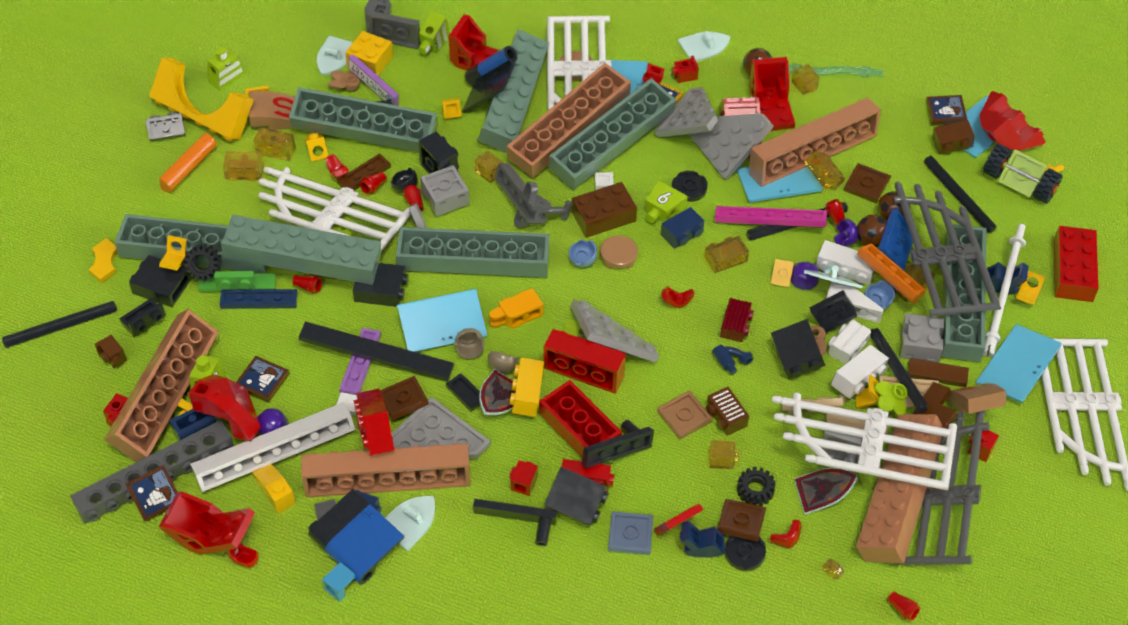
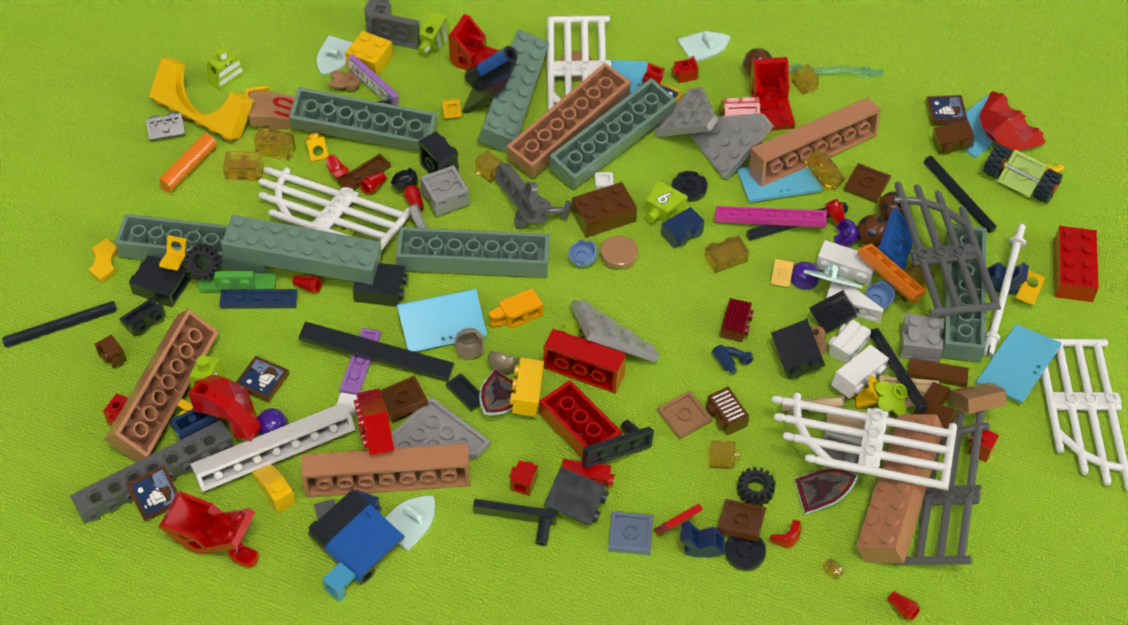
red hair [661,286,695,308] -> none

